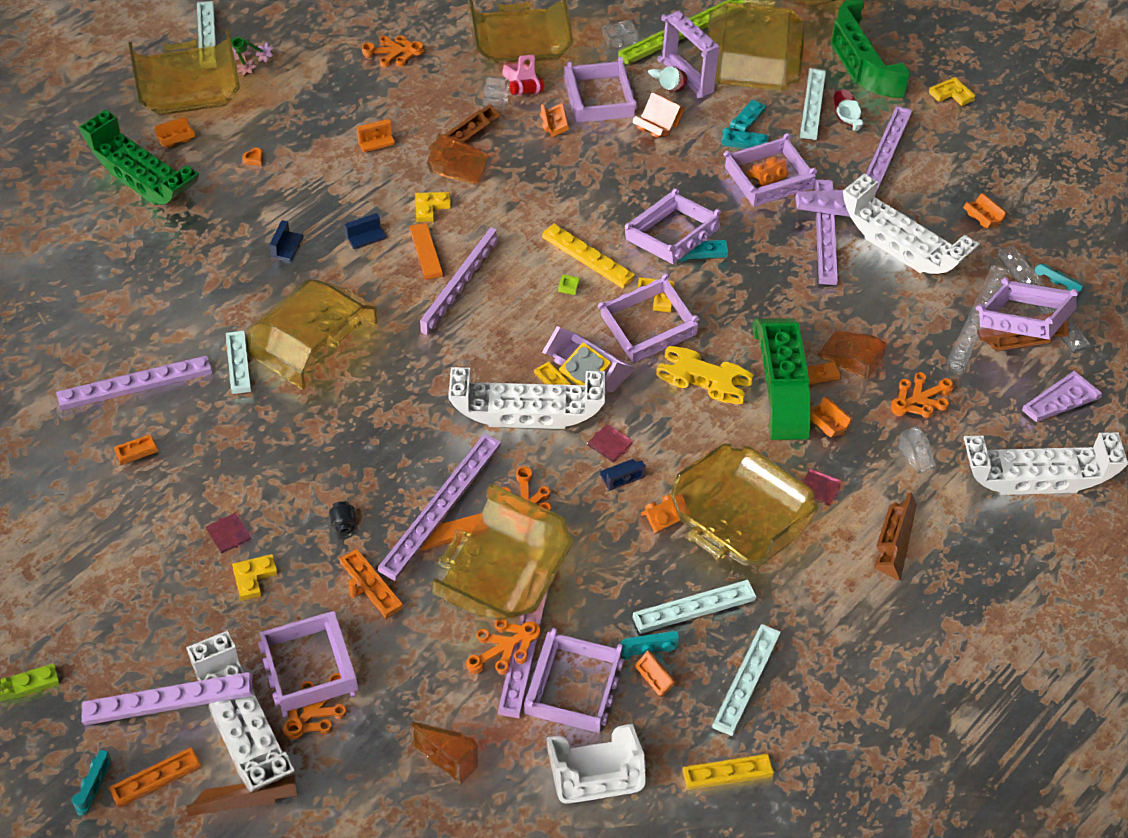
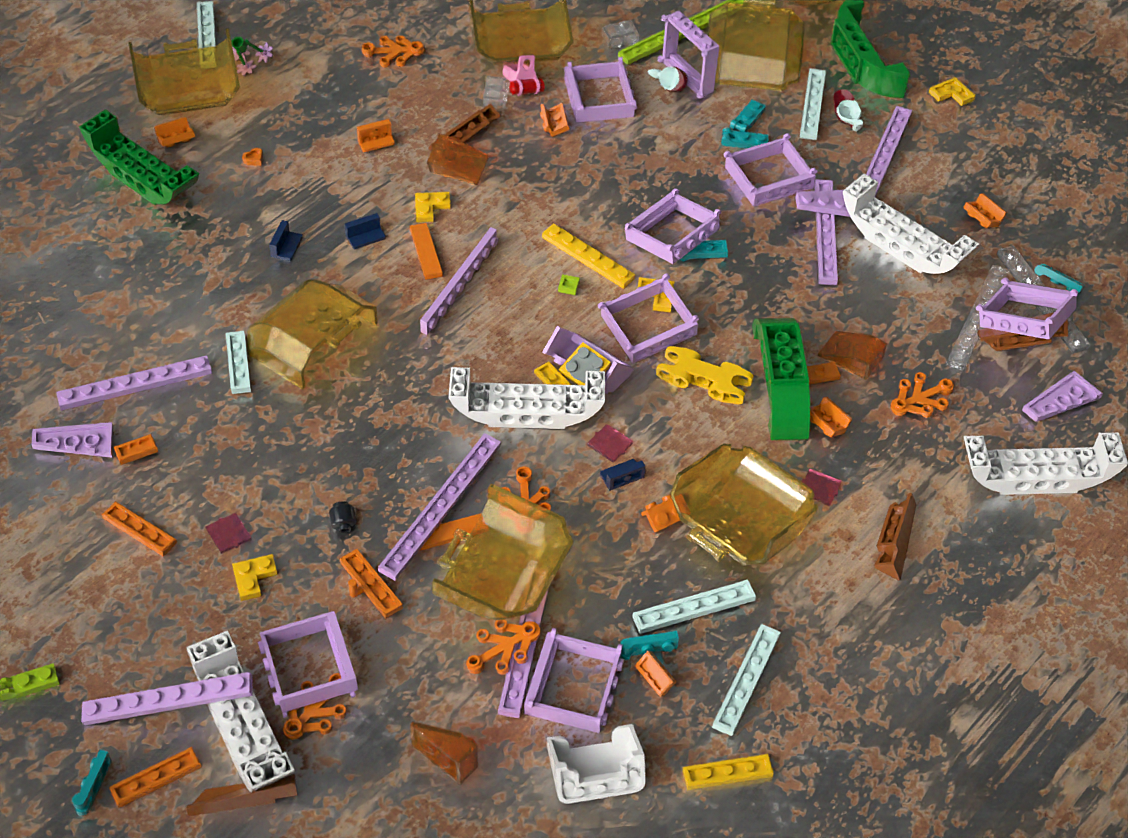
piece [633,93,686,138] -> none
orange bracket [747,157,789,187] -> none
clear slope [898,426,935,474] -> none
none -> lavender wing [32,422,113,458]
none -> orange tile [102,501,177,557]

